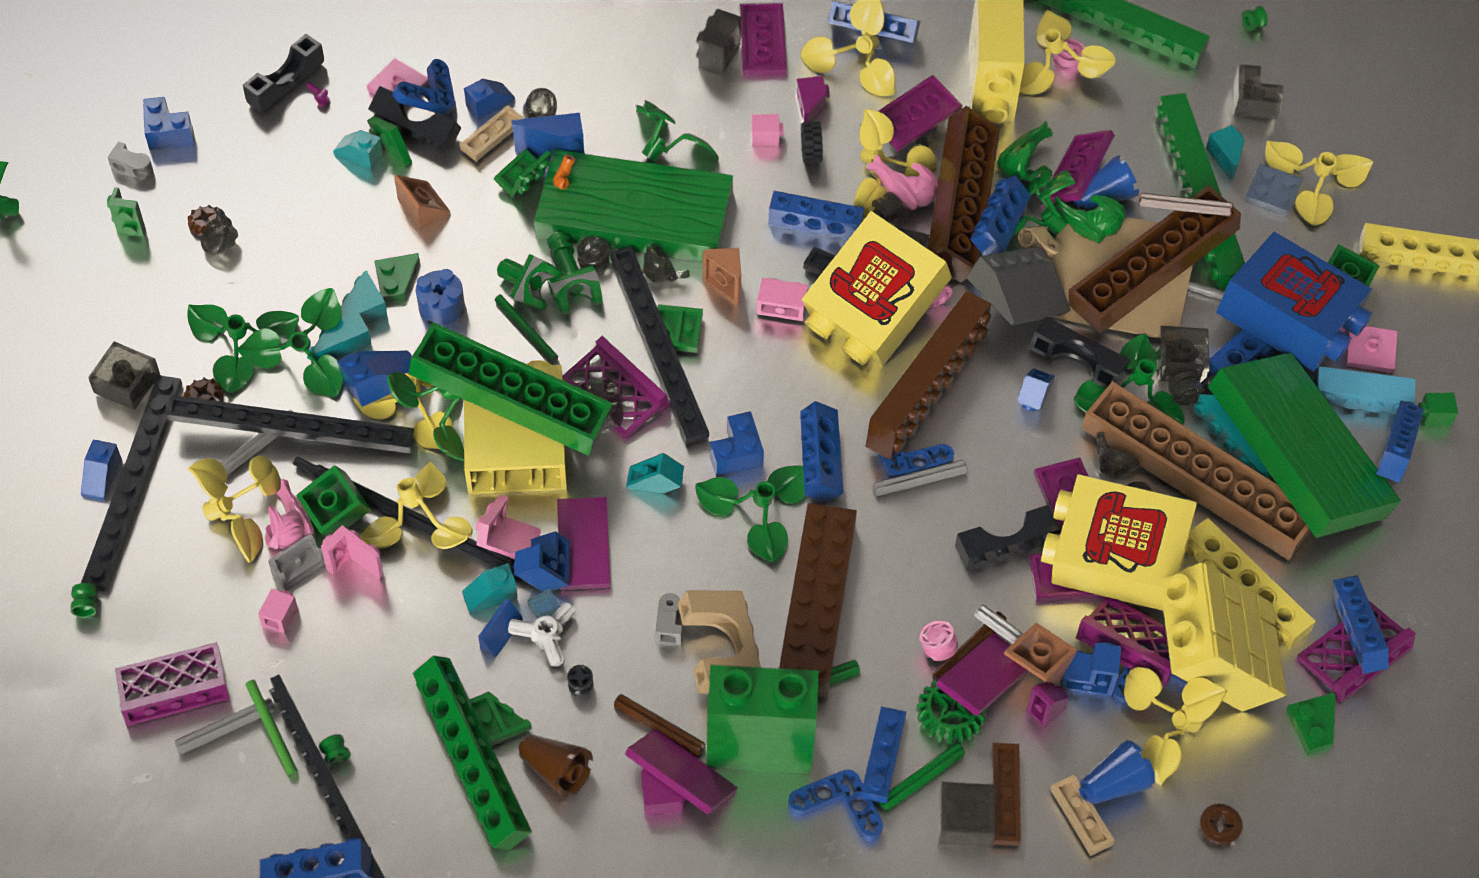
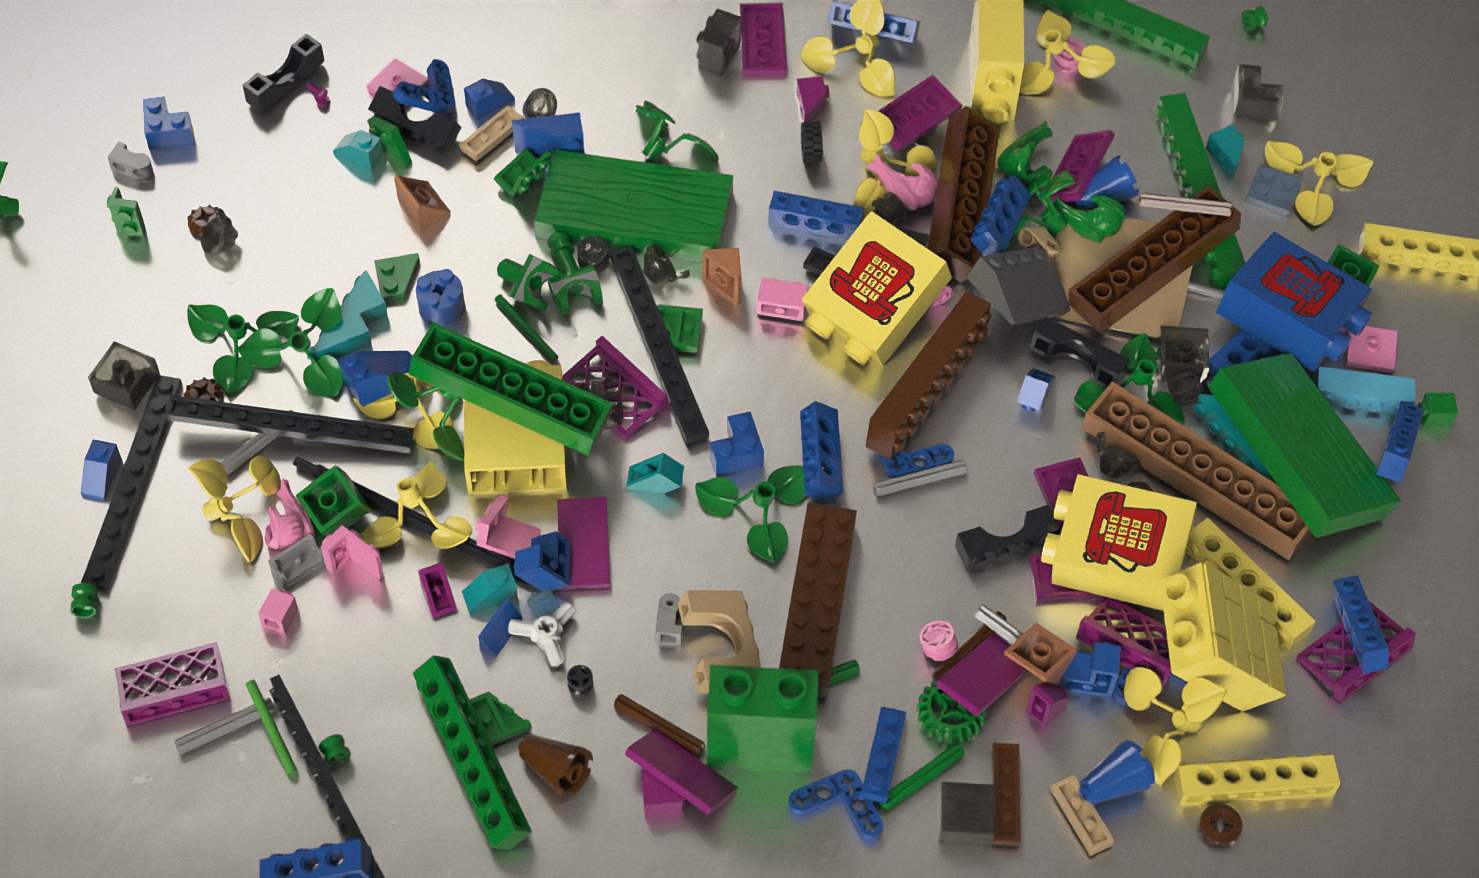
orange arm [553,155,575,190] -> none
bright pink brick [751,114,784,146] -> none
green wing [1286,692,1336,755] -> none
none -> magenta slope [418,562,457,618]
none -> light yellow brick [1174,753,1340,806]

